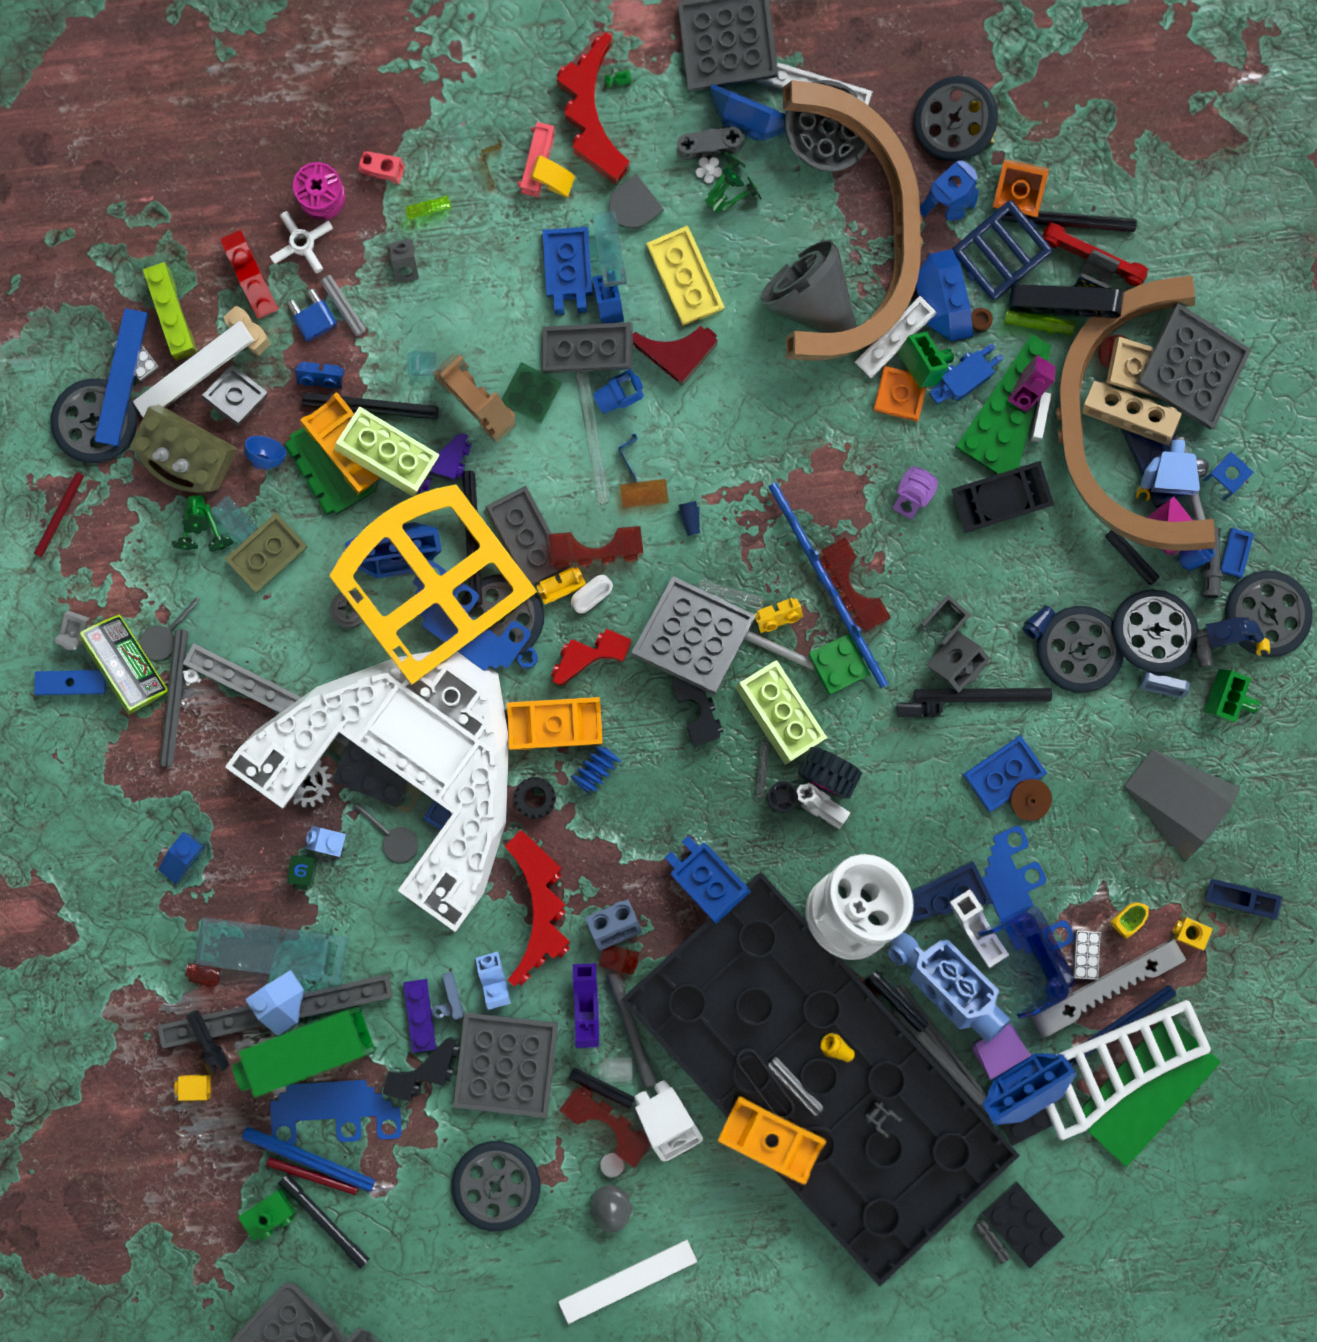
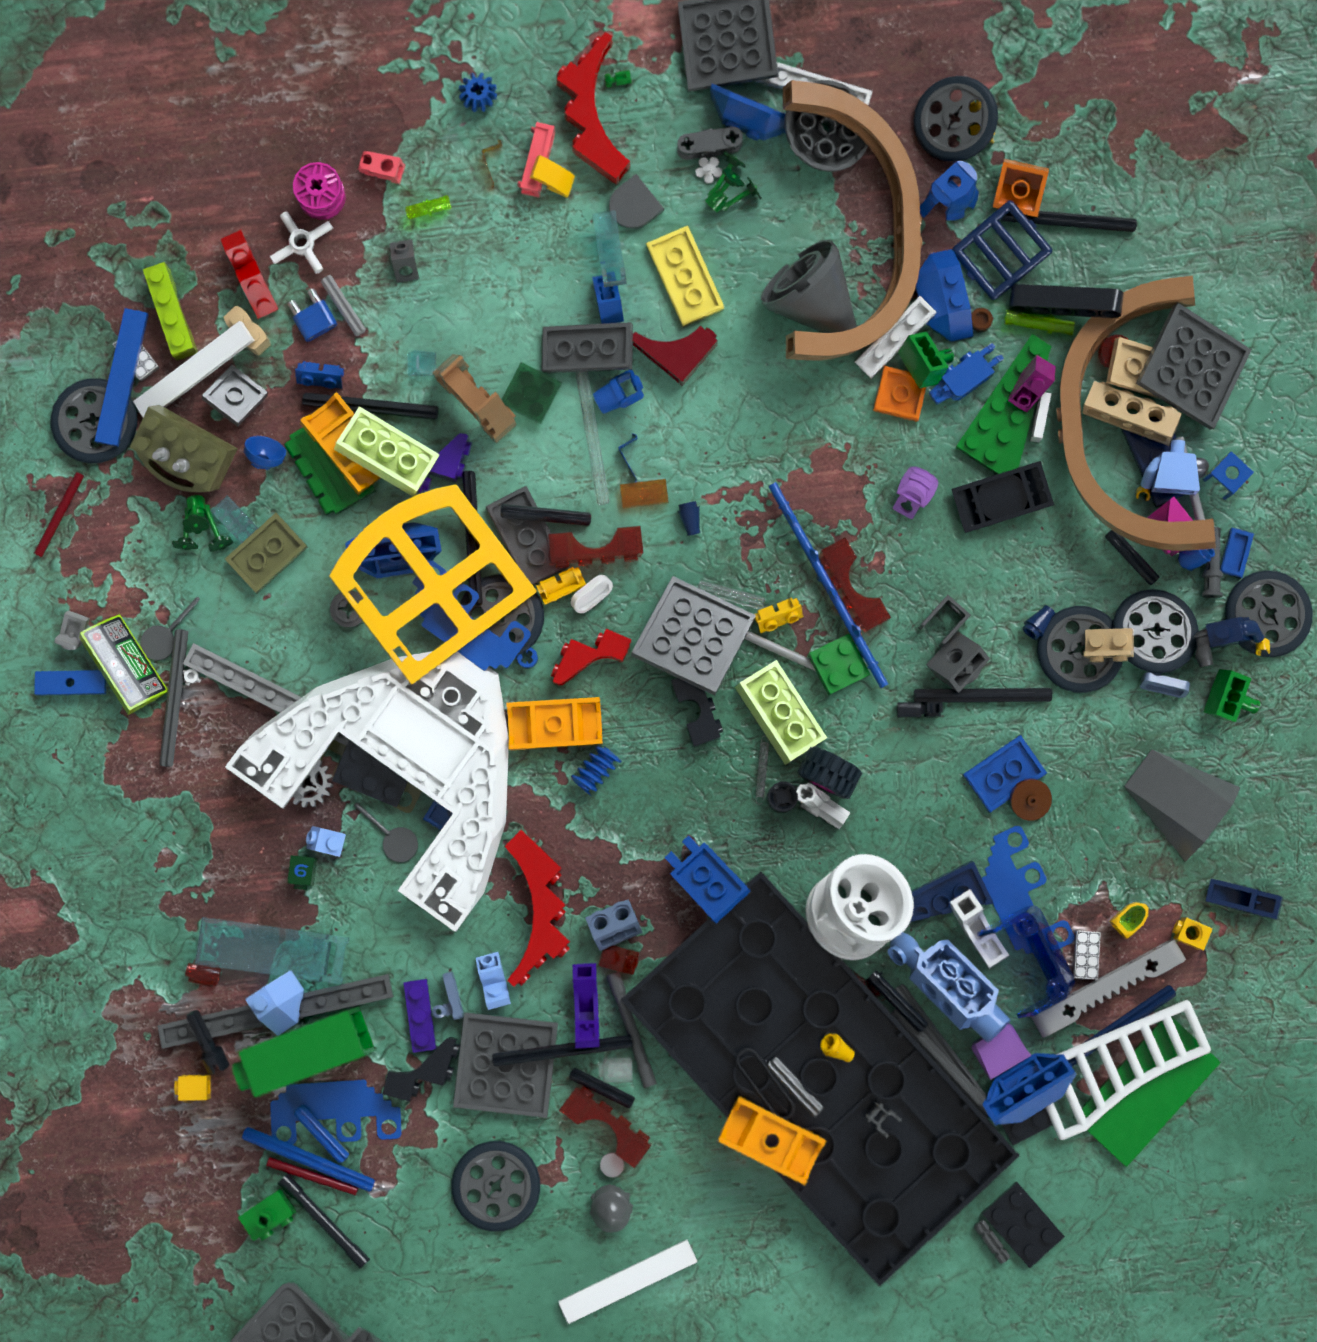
blue slope [158,832,206,884] -> none
black tyre [514,777,556,819] -> none
blue tile [543,227,593,315] -> none
white hips [635,1080,703,1161] -> none
red piece [1042,223,1149,287] -> none
dark grey piece [1074,250,1120,288] -> none
none -> blue axle [294,1105,349,1163]
none -> blue gear [459,72,497,112]
none -> black axle [492,1035,633,1067]
none -> black axle [500,504,591,526]
none -> tan bracket [1083,628,1134,662]

